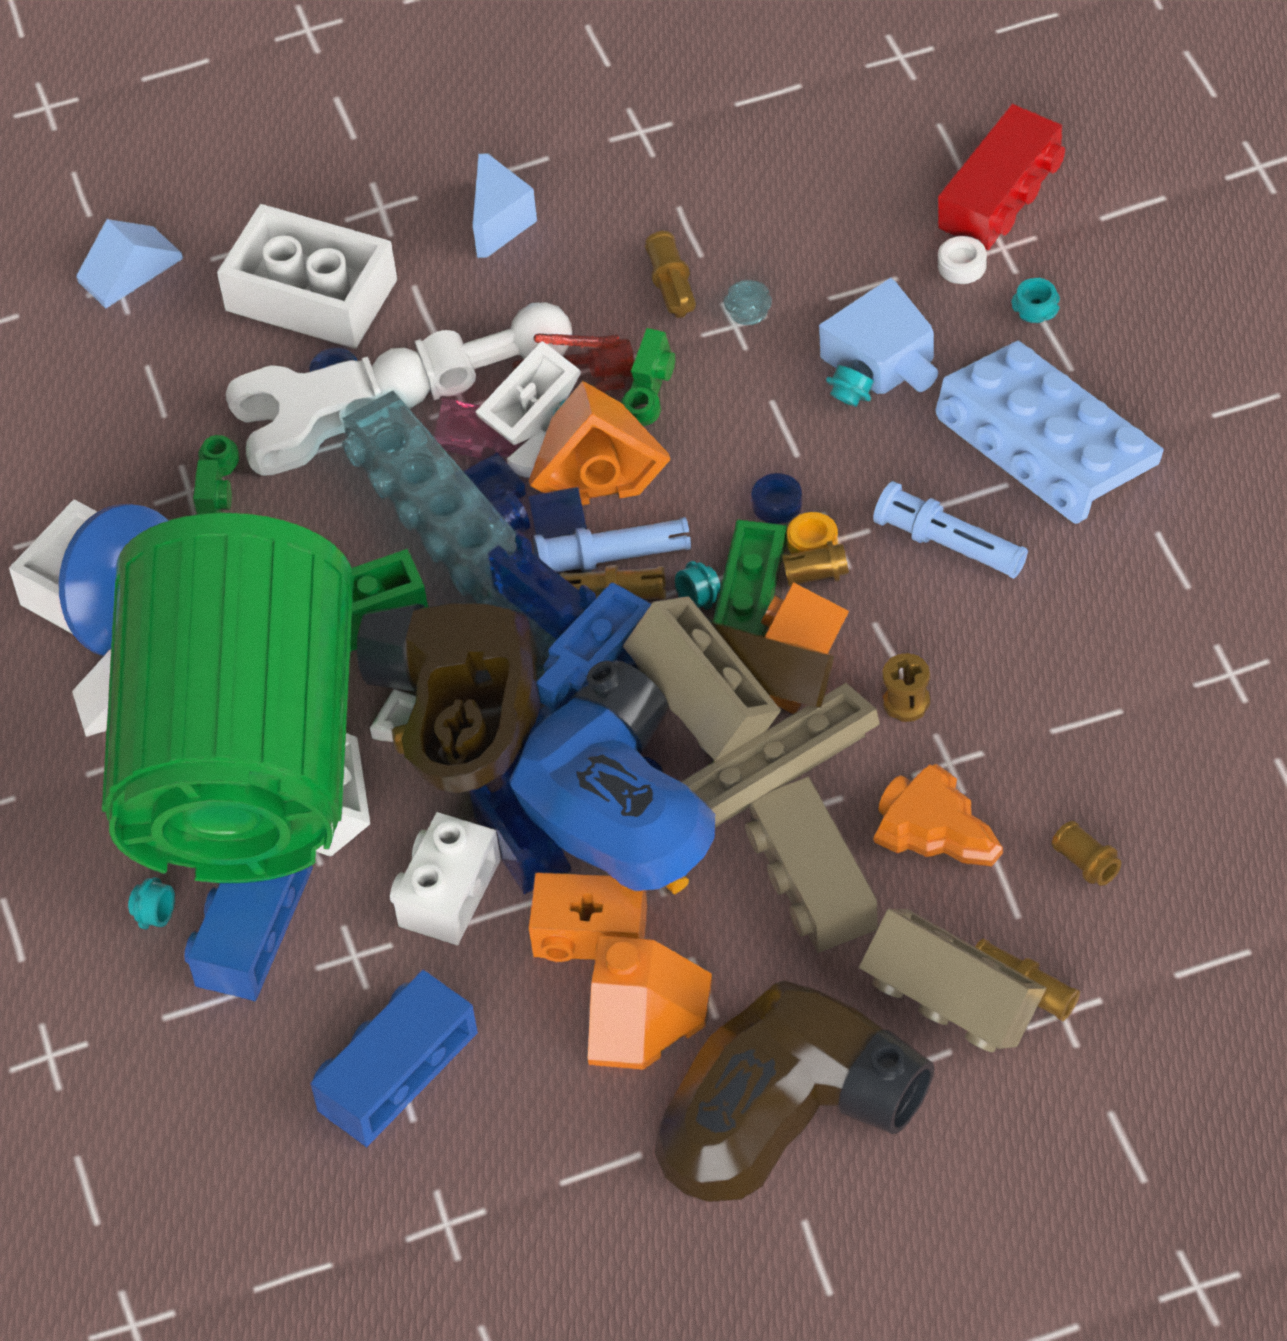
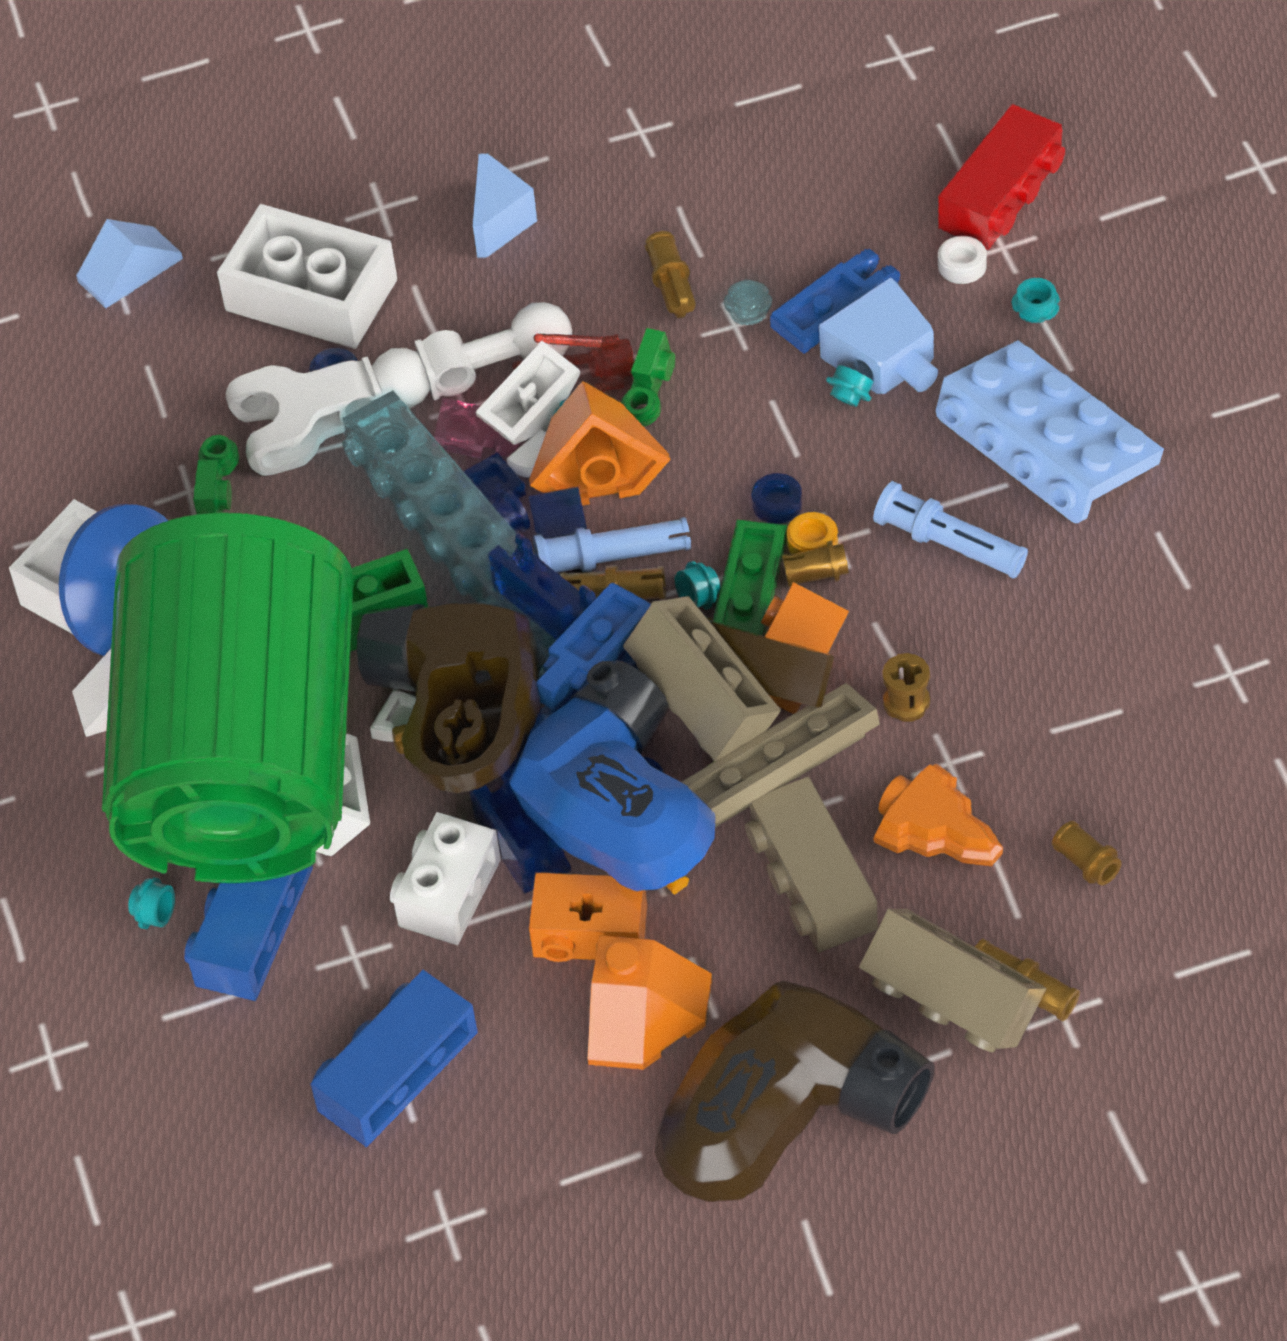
none -> blue hinge [770,249,901,354]

